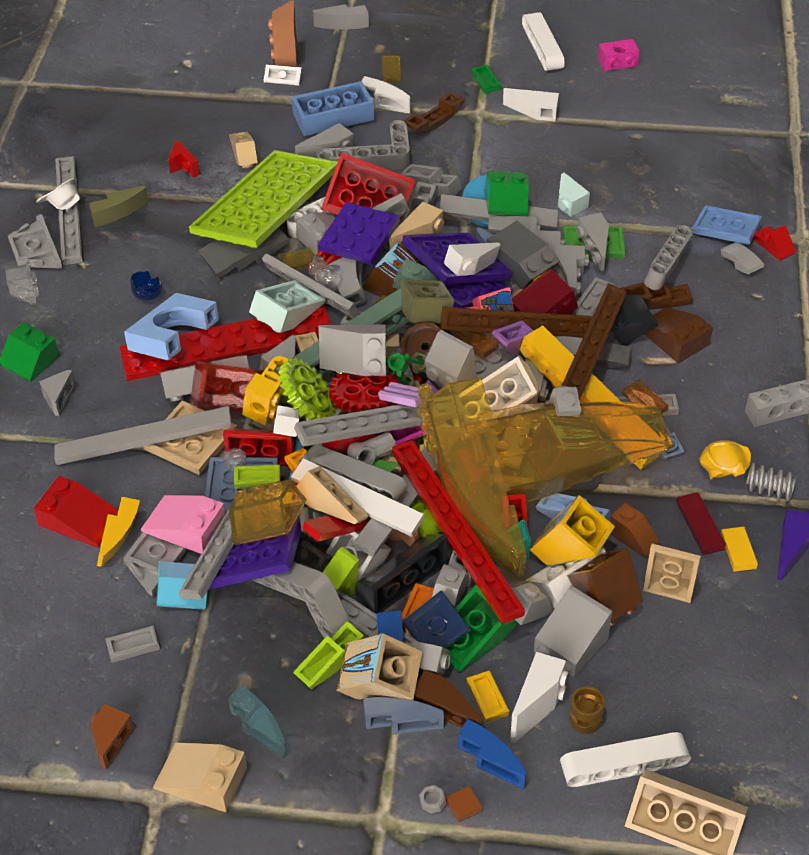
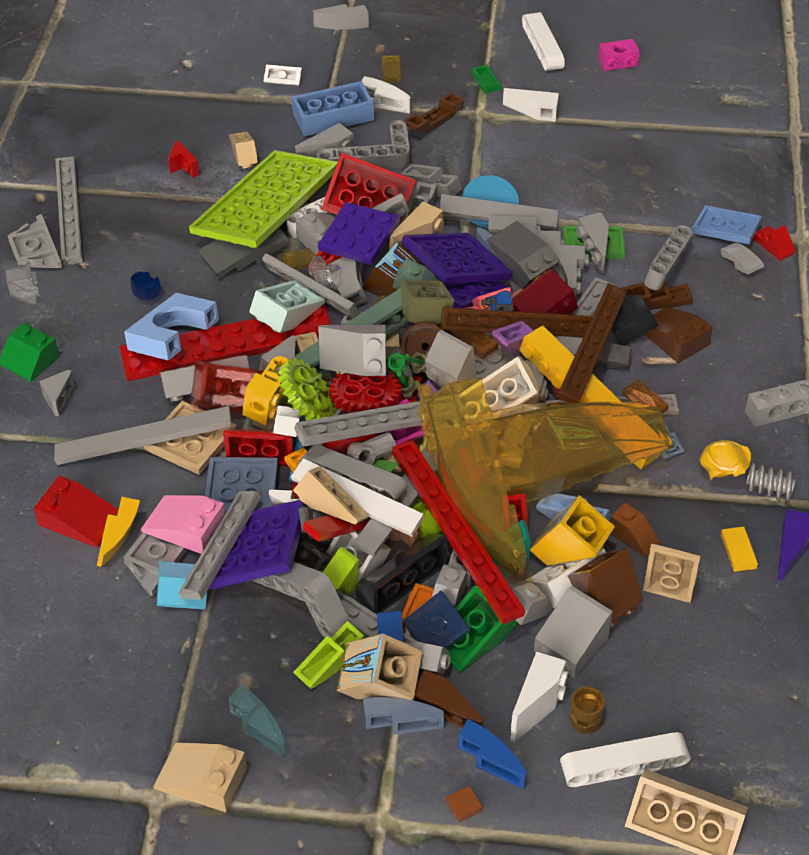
white piece [36,178,80,210] -> none
olive slope [89,185,148,227] -> none
dark orange slope [90,704,134,770] -> none
light grey tile [106,625,160,663] -> none
clear tile [224,448,247,470] -> none
clear yellow slope [229,479,307,545] -> none
lime tile [234,464,280,489] -> none
nougat slope [269,0,297,67] -> none
lavender tile [378,382,429,407] -> none
light grey tile [419,785,446,814] -> none
white slope [444,242,501,276] -> none
yellow tile [466,670,509,724] -> none
green slope [484,170,529,216] -> none
light grey bracket [549,386,582,416] -> none
light aqua slope [558,173,590,217] -> none
dark red tile [676,492,726,555] -> none

